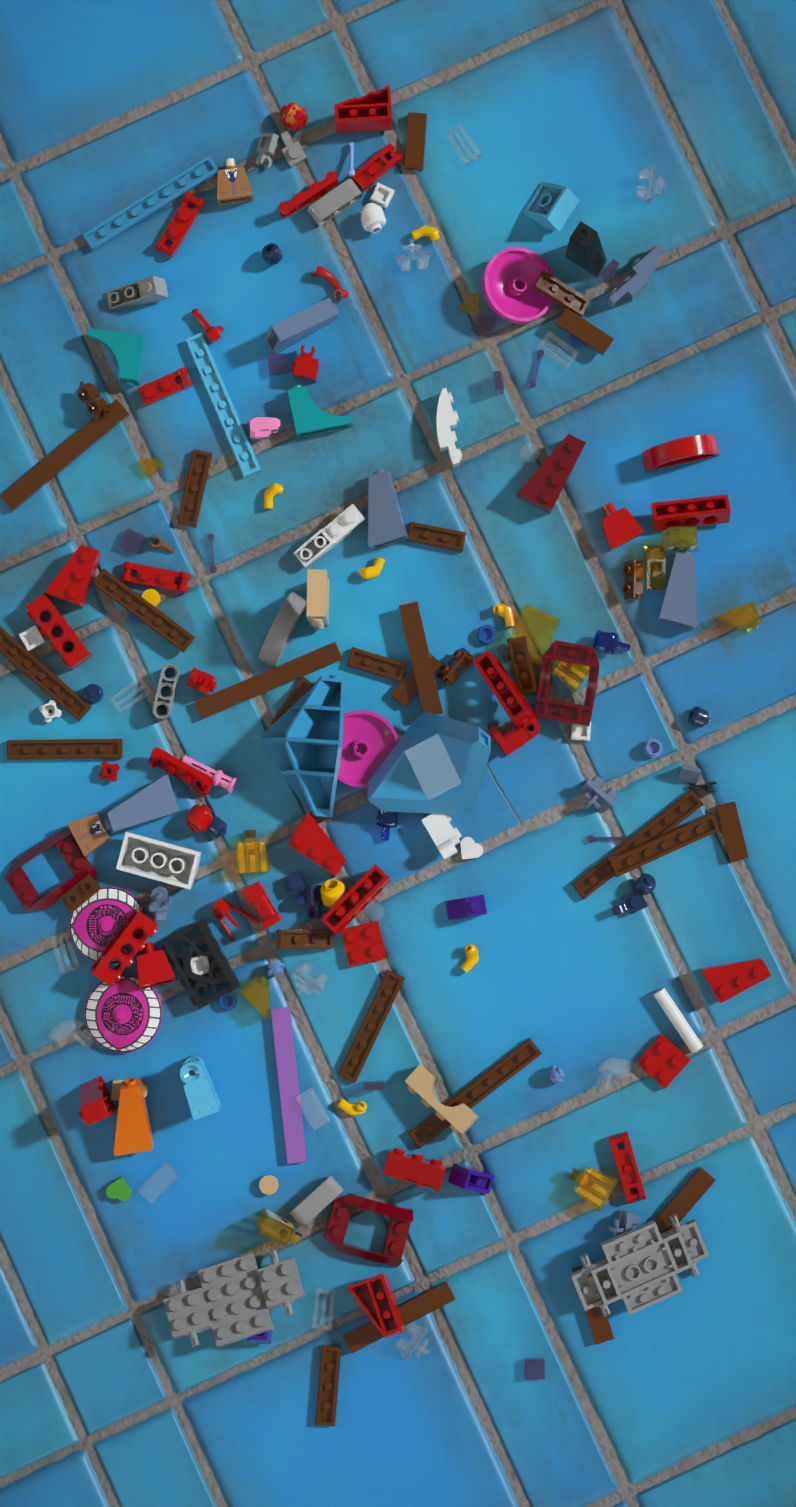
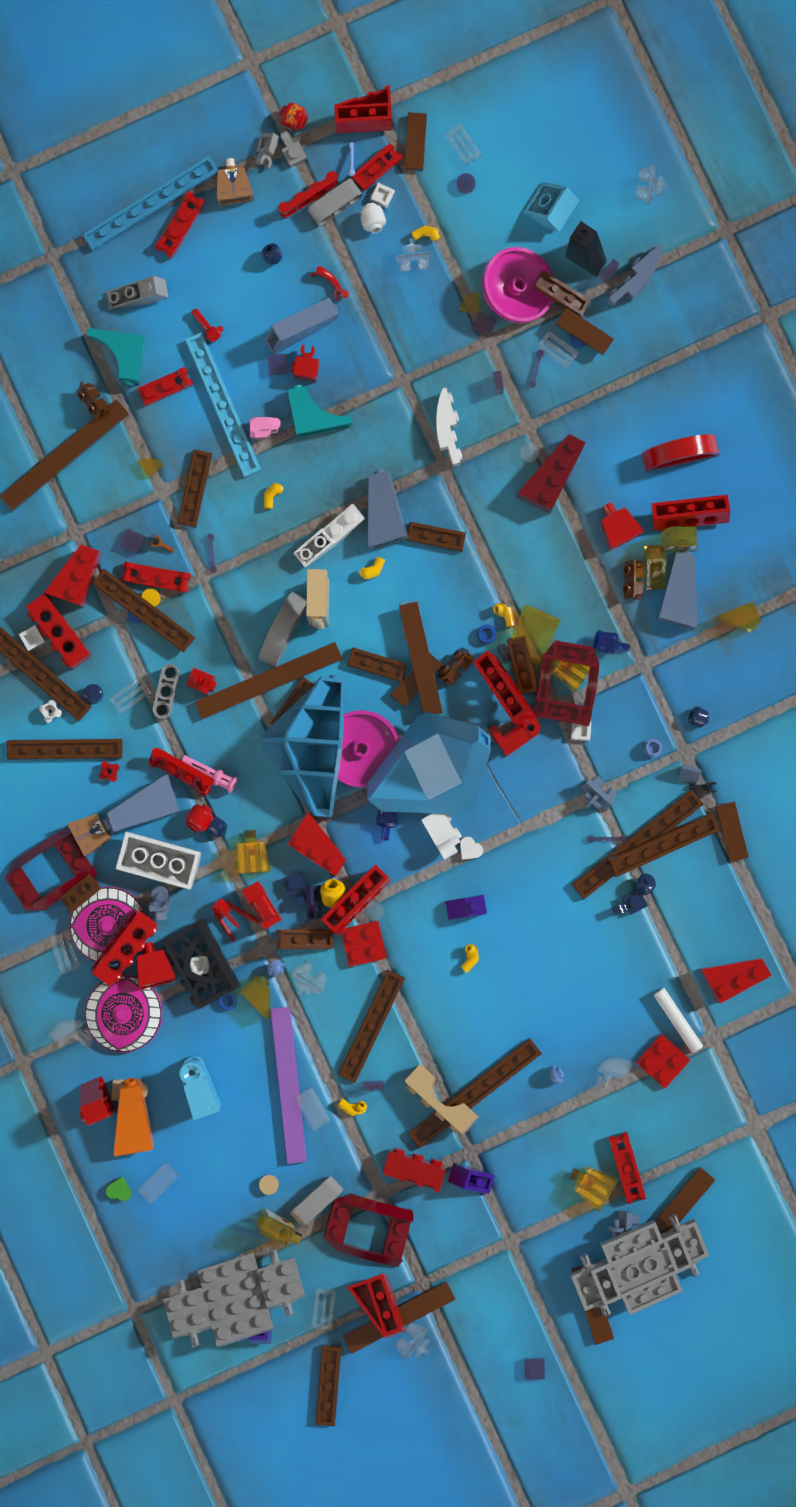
none -> clear purple tile [457,173,475,194]

